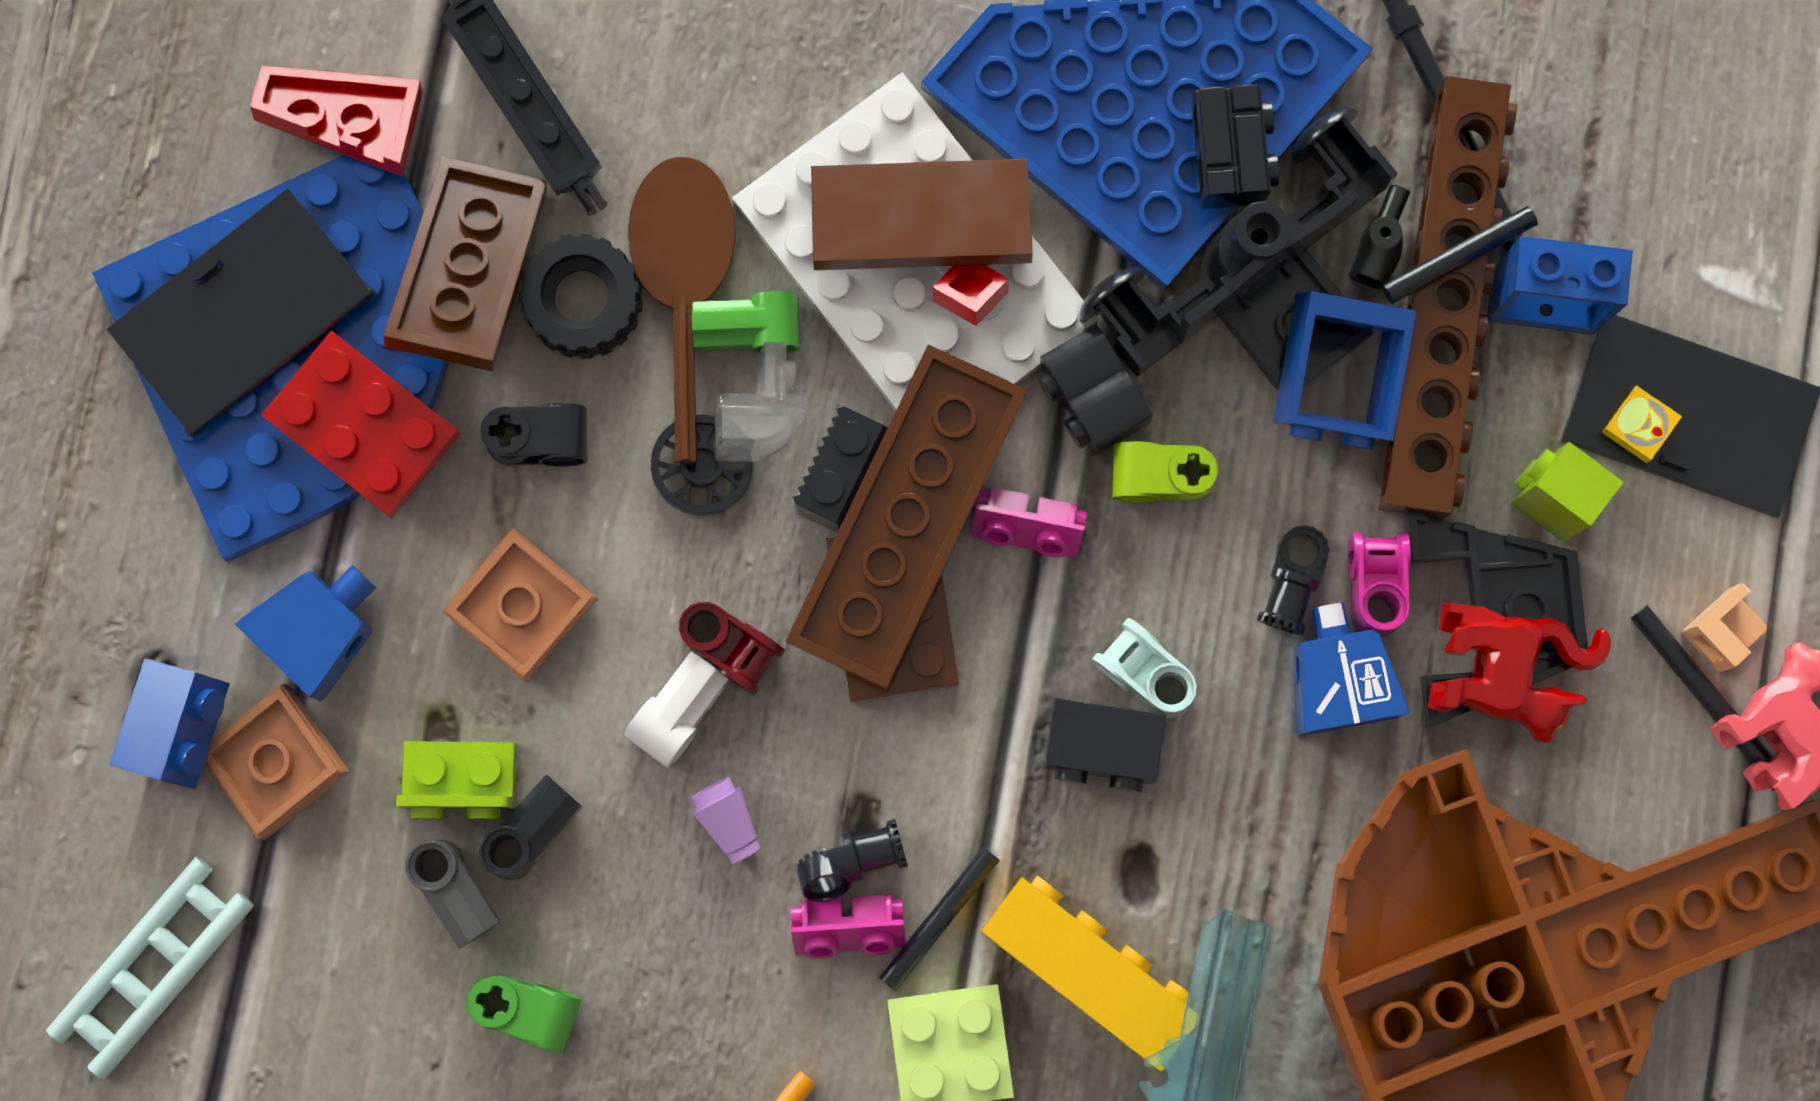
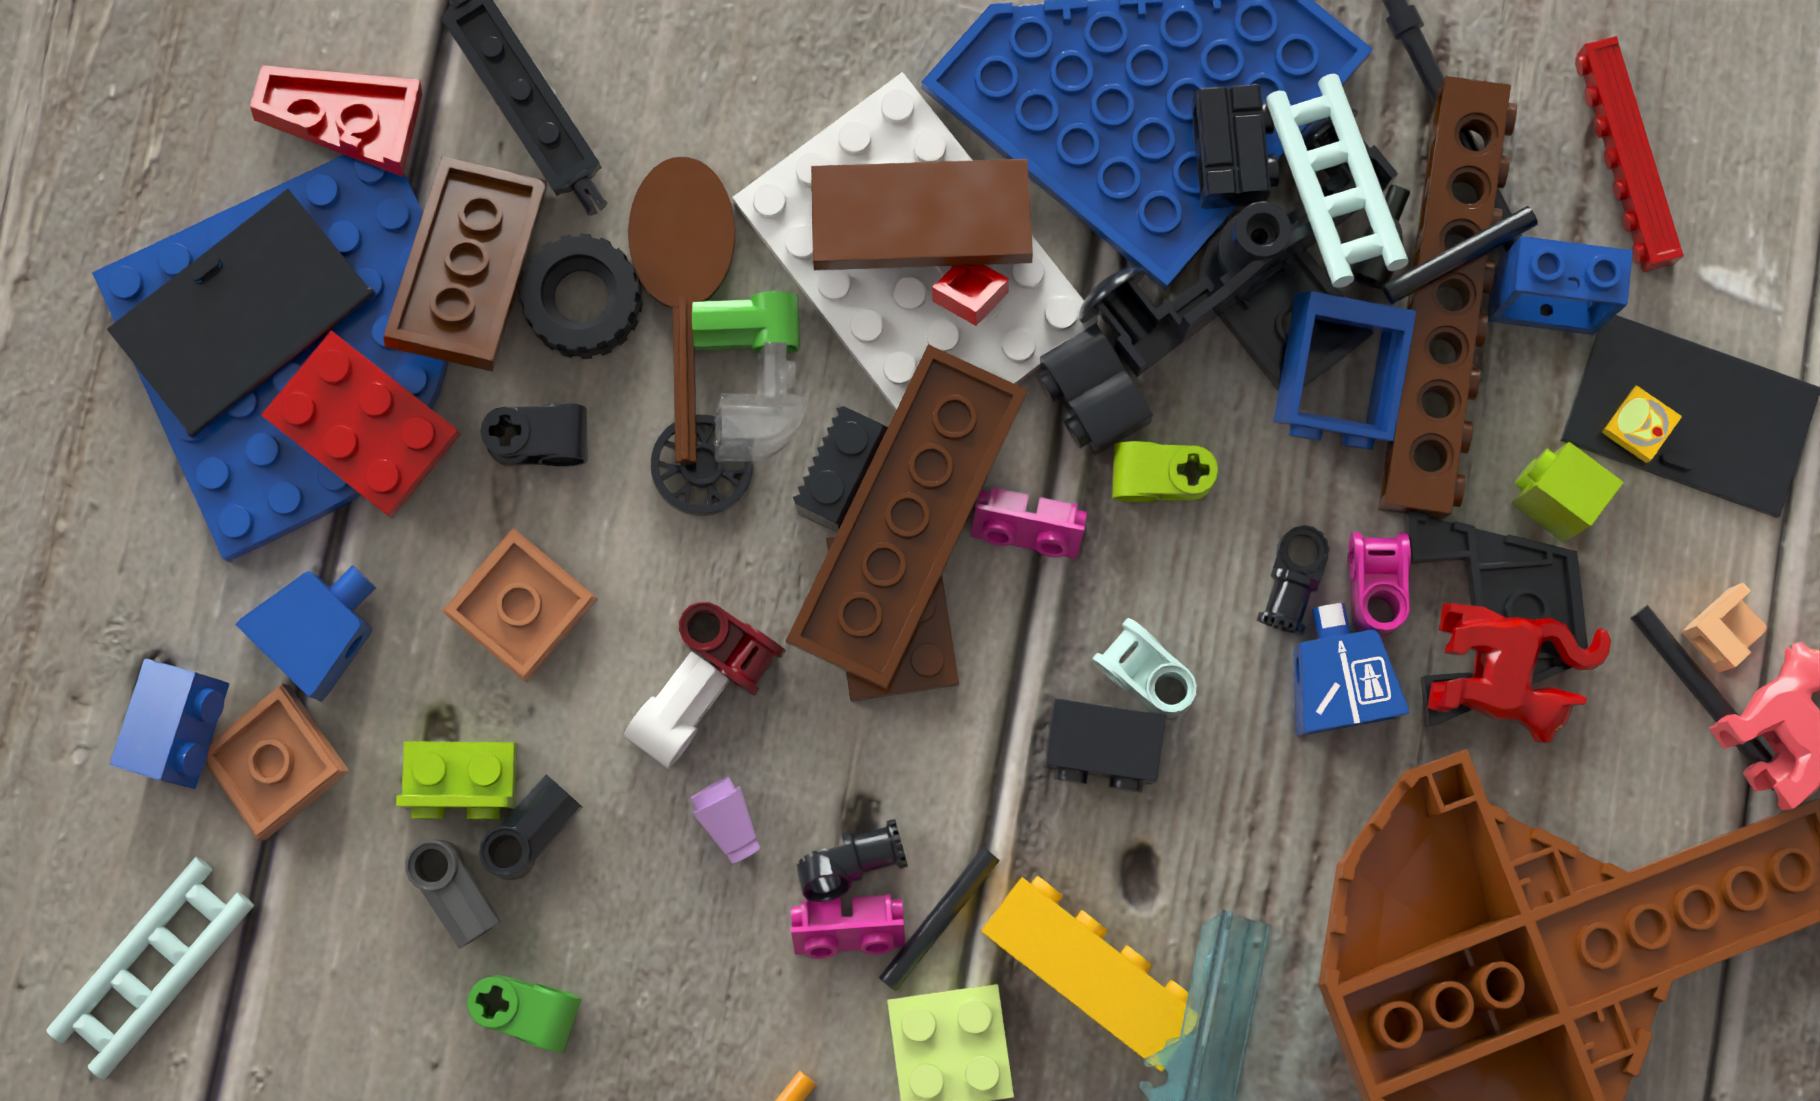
none -> light aqua bar [1265,74,1409,288]
none -> red piece [1575,36,1684,272]

